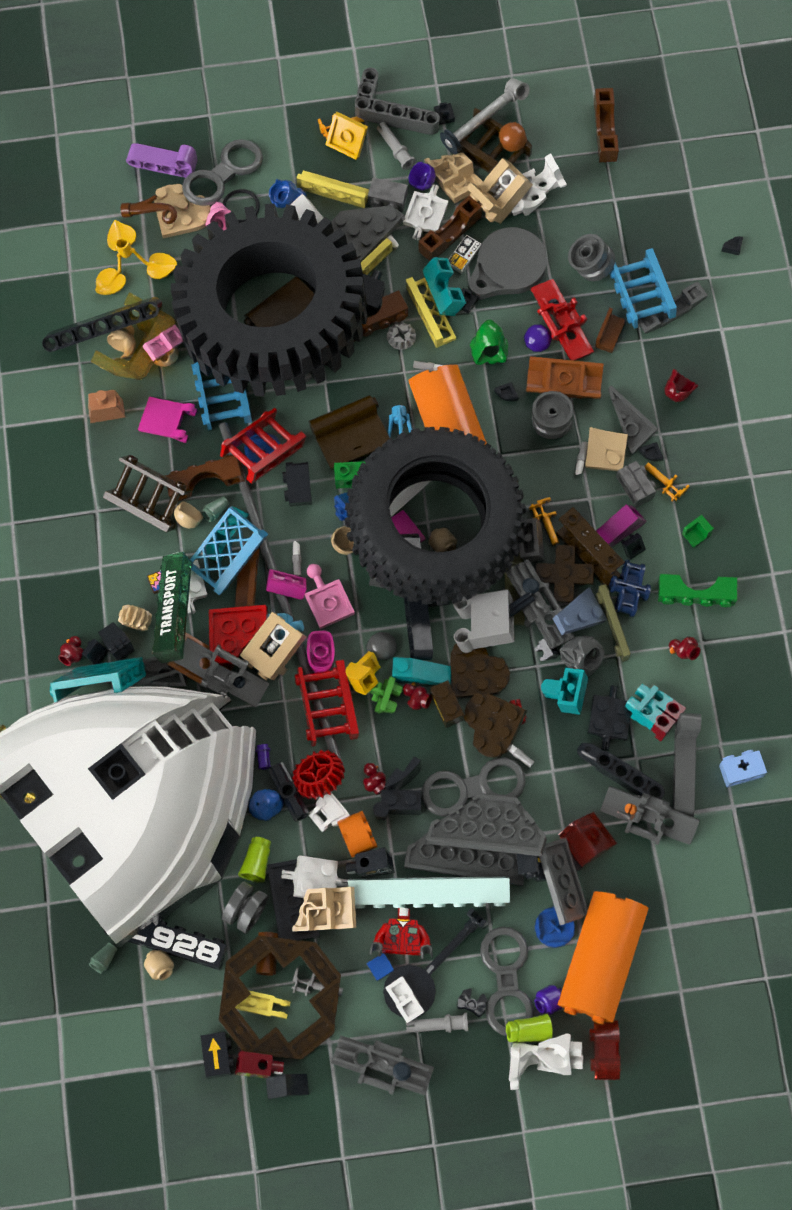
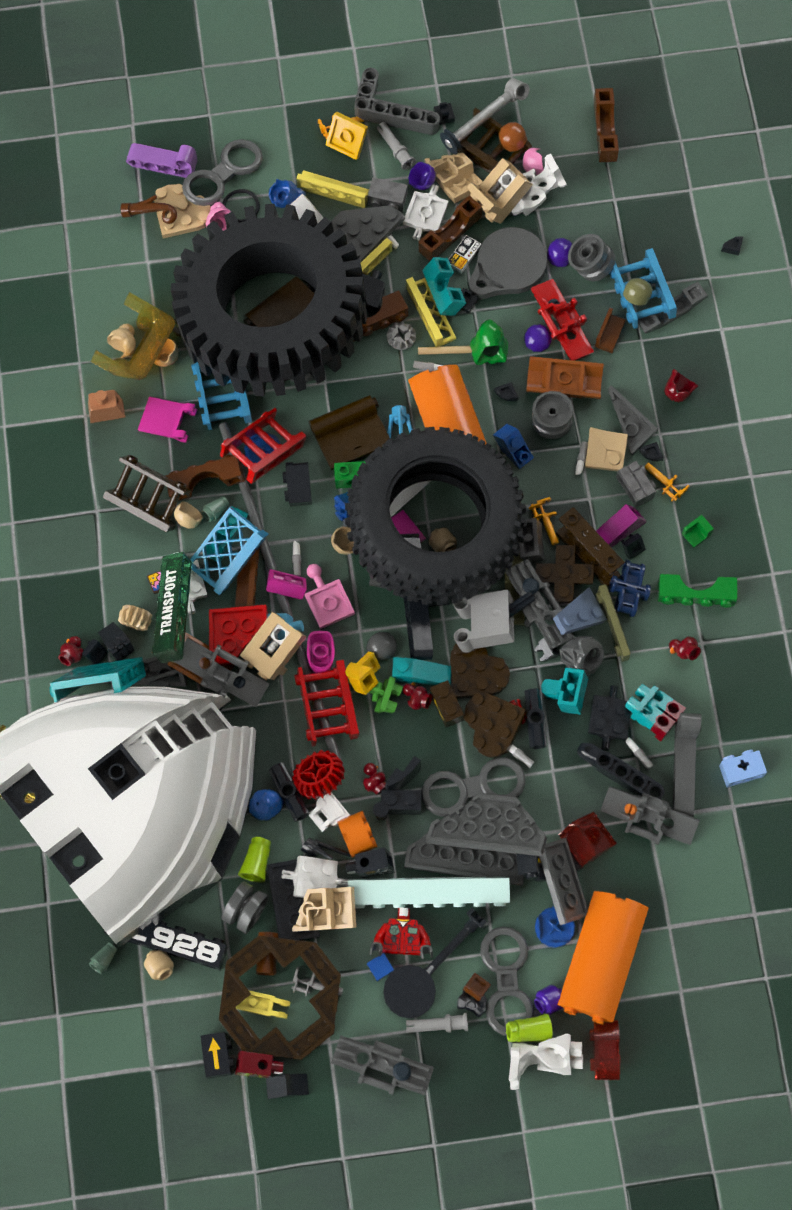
black beam [42,297,163,352] -> none
yellow plant [95,220,178,295] -> none
bright pink slope [143,325,183,361] -> none
dark purple pin [255,744,271,770] -> none
white slope [385,976,424,1023] -> none
none -> black plant [301,837,351,860]
none -> tan bar [418,346,472,355]
none -> reddish brown tile [463,973,491,1001]
none -> blue slope [493,424,534,469]
none -> bright pink hair [523,148,544,175]
none -> black piece [524,688,547,750]
none -> dark purple hair [547,238,572,267]
none -> olive hair [623,278,653,306]
none -> light grey piece [626,737,654,770]

